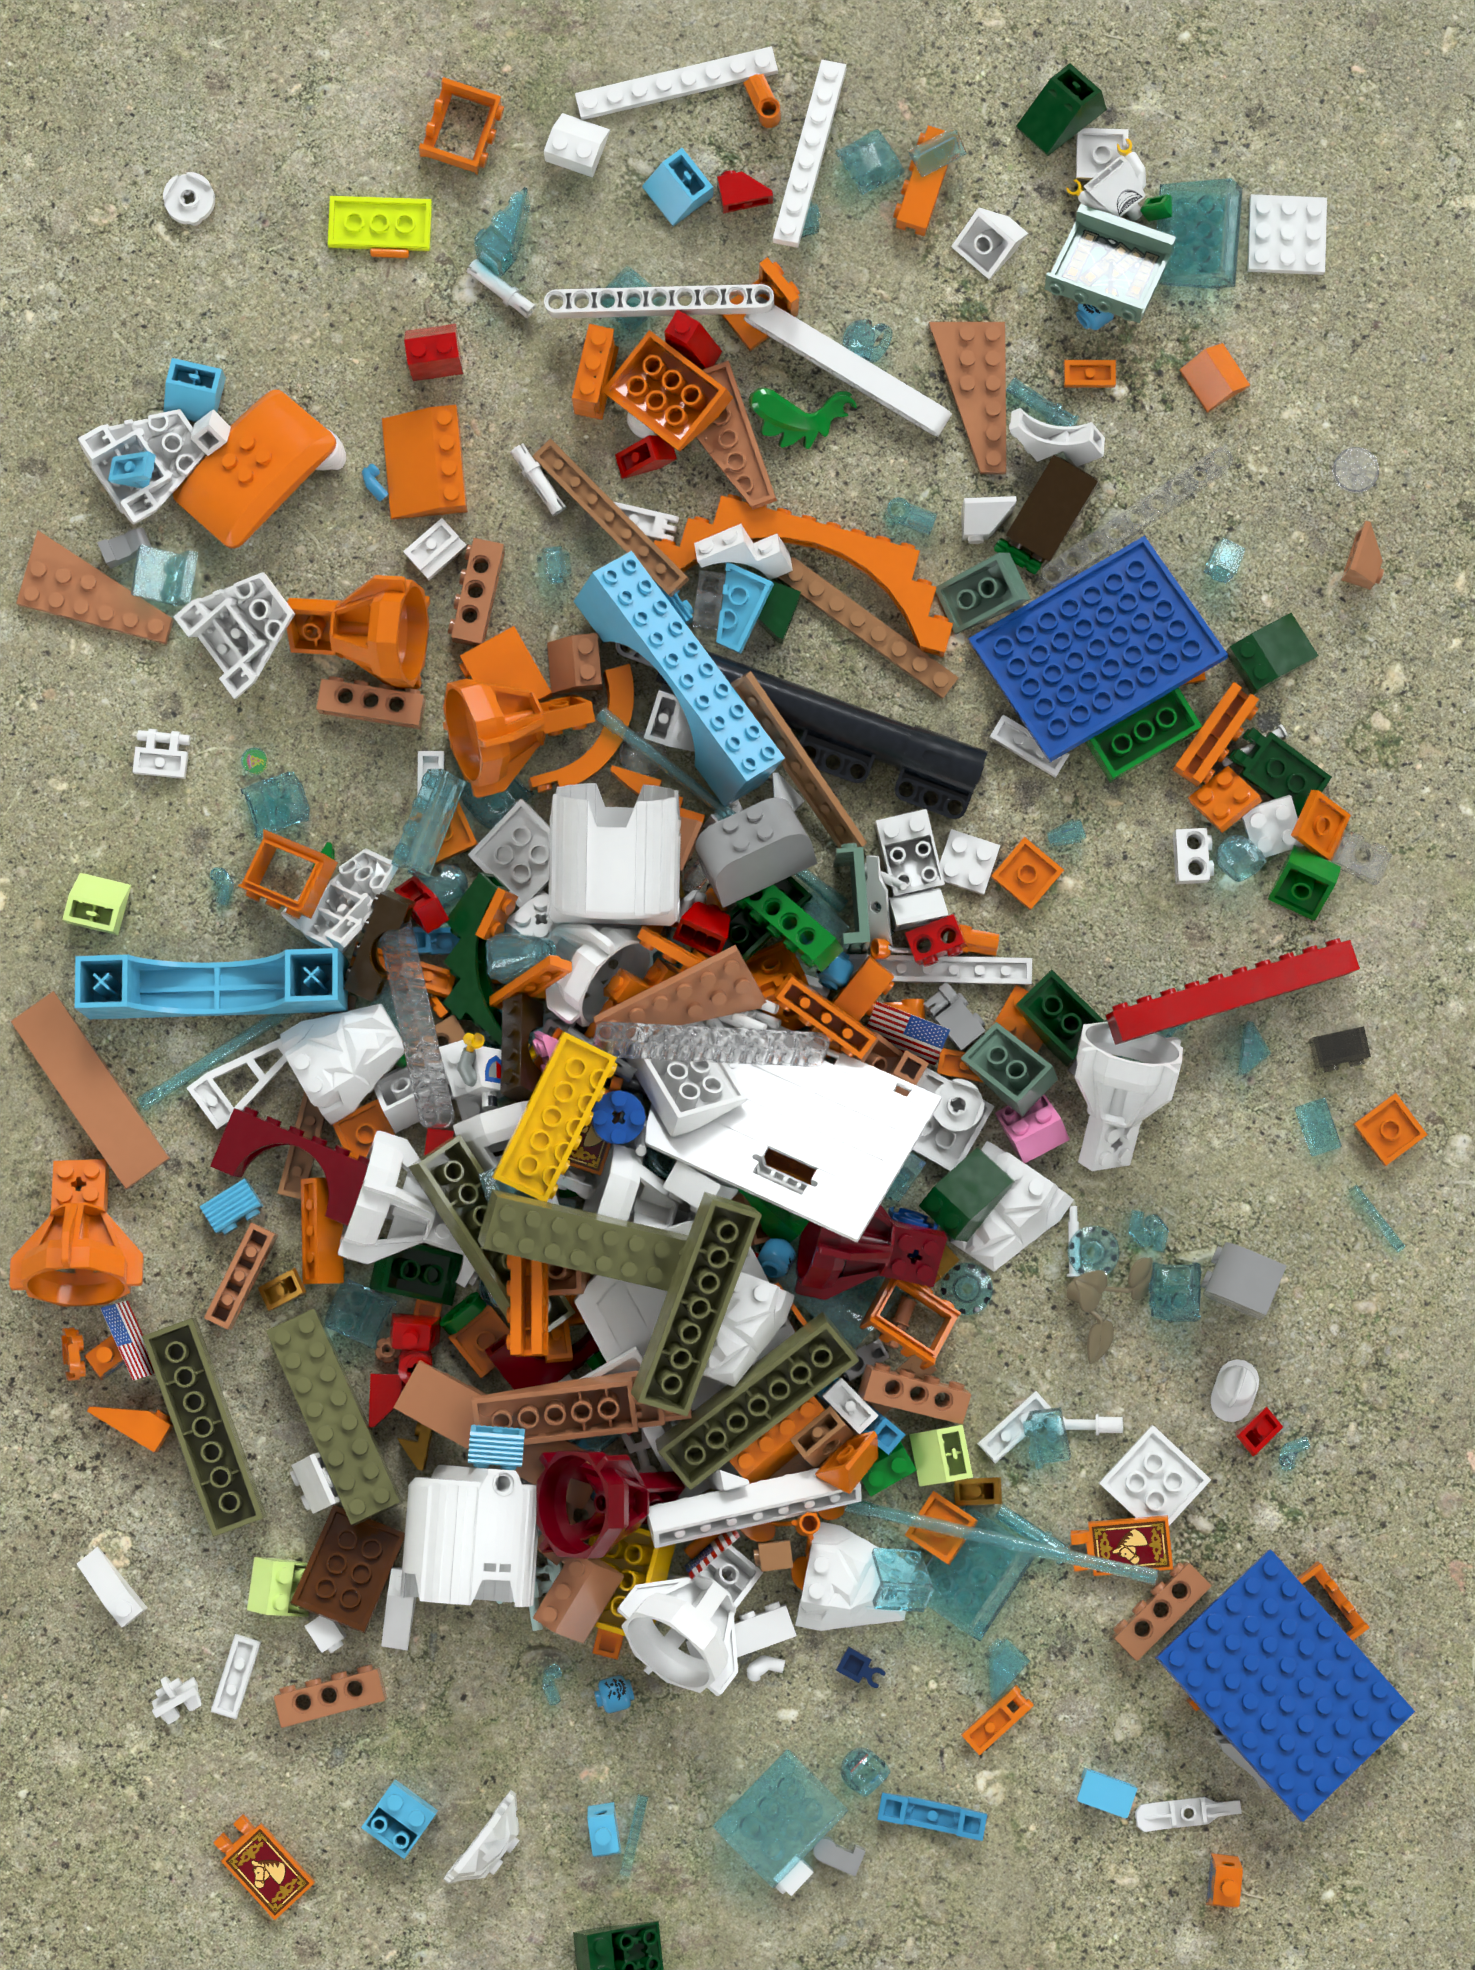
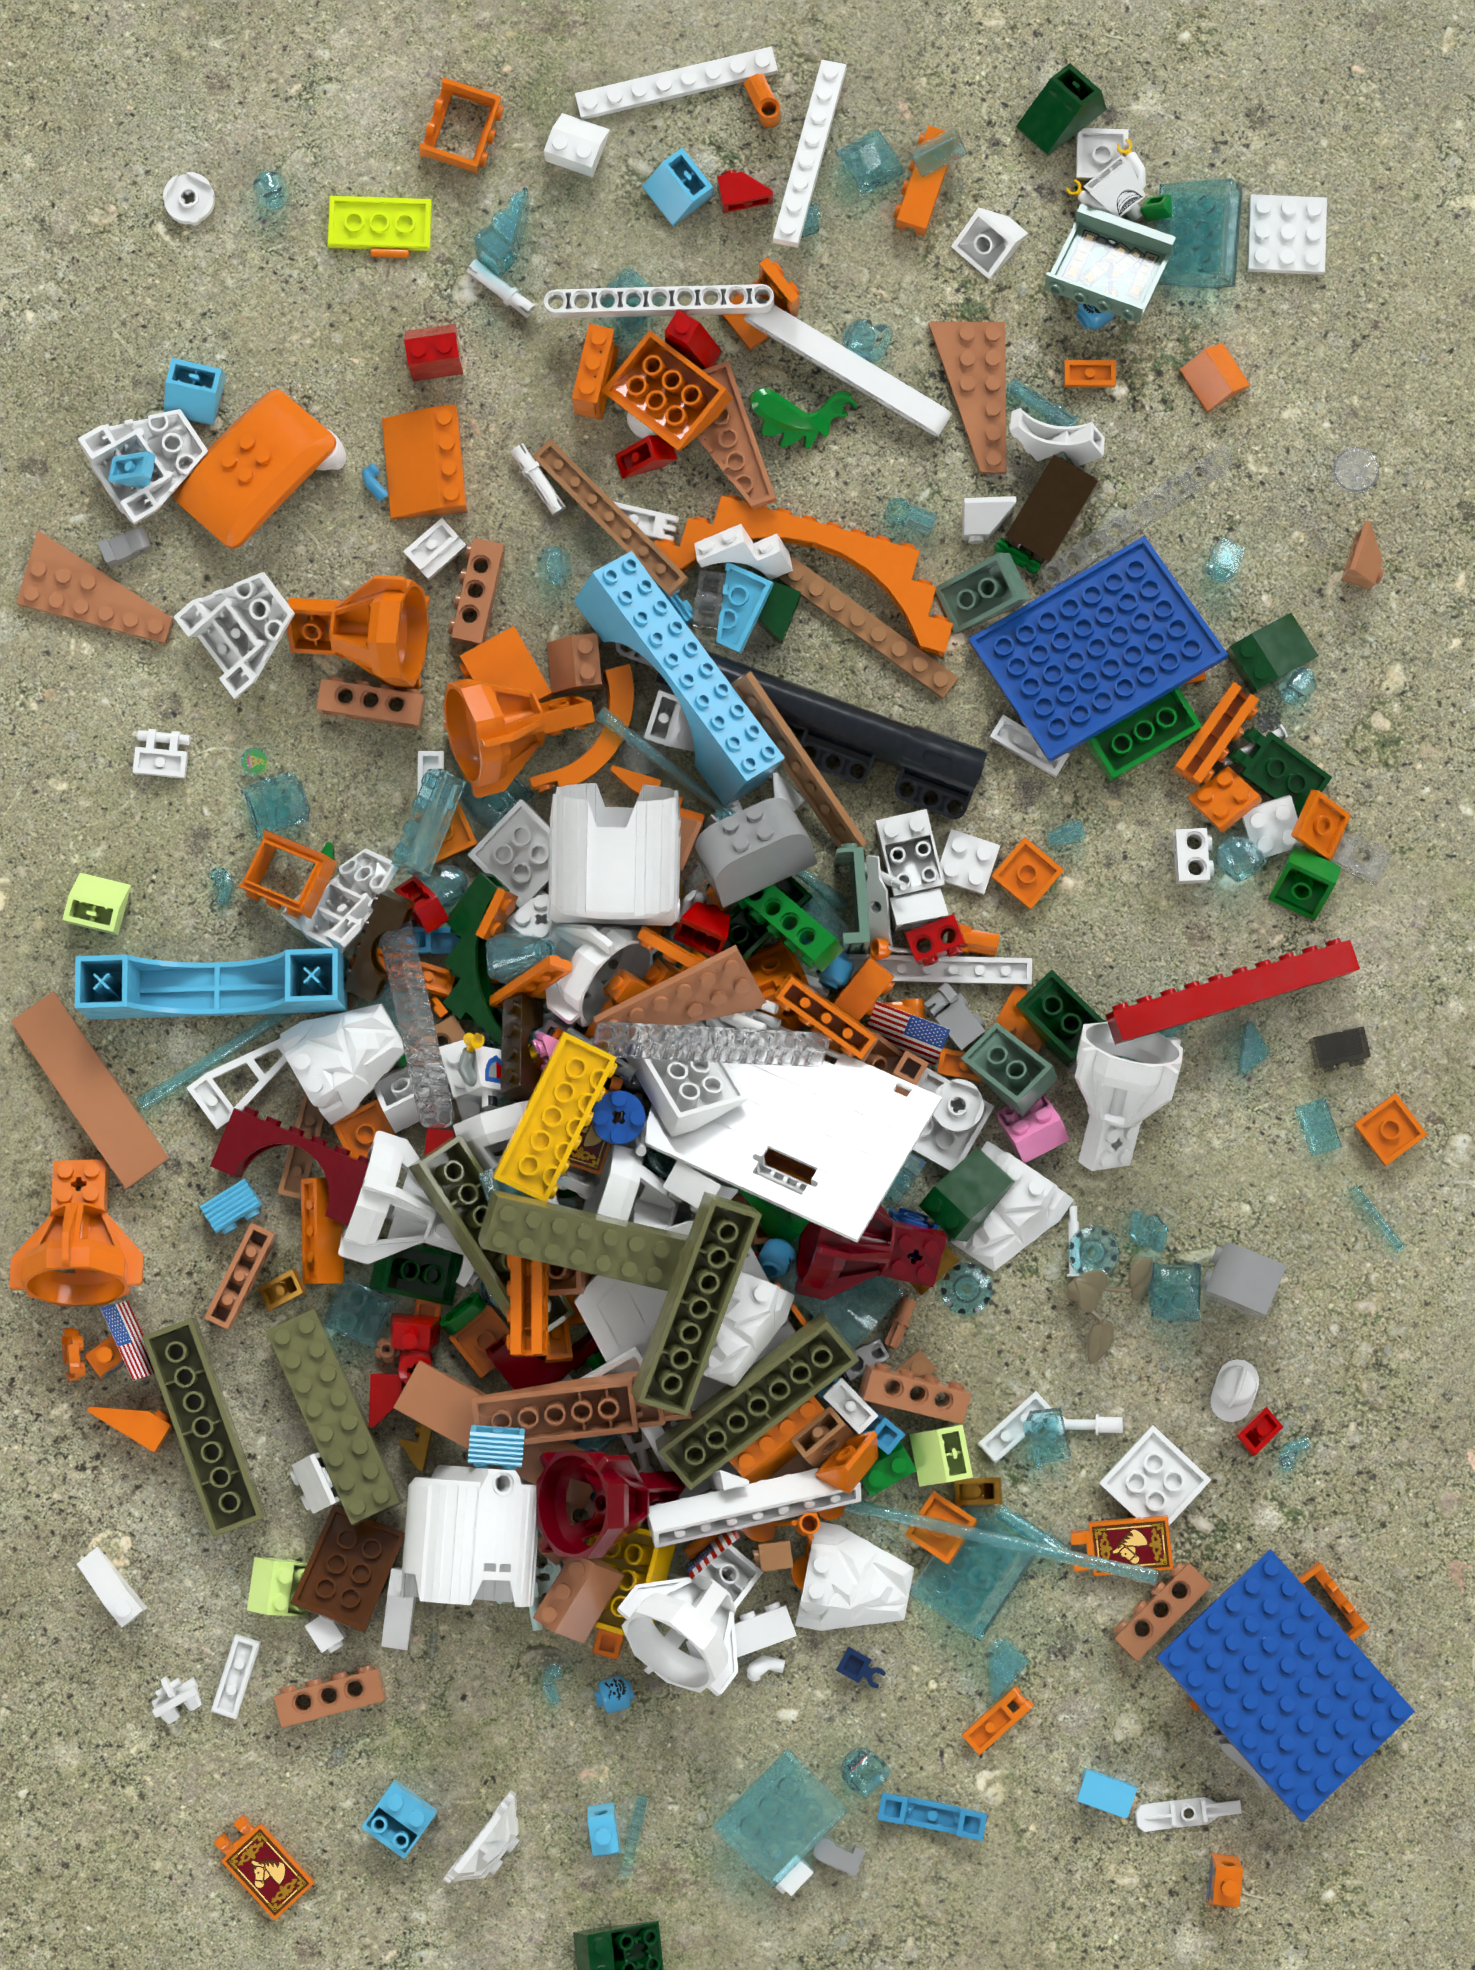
clear light blue bracket [131,545,198,607] -> none
white brick [190,409,231,456] -> none
orange window [859,1277,961,1370] -> none
clear light blue bracket [872,1548,934,1612] -> none
none -> clear light blue head [252,170,289,210]
none -> clear light blue head [1278,667,1317,706]

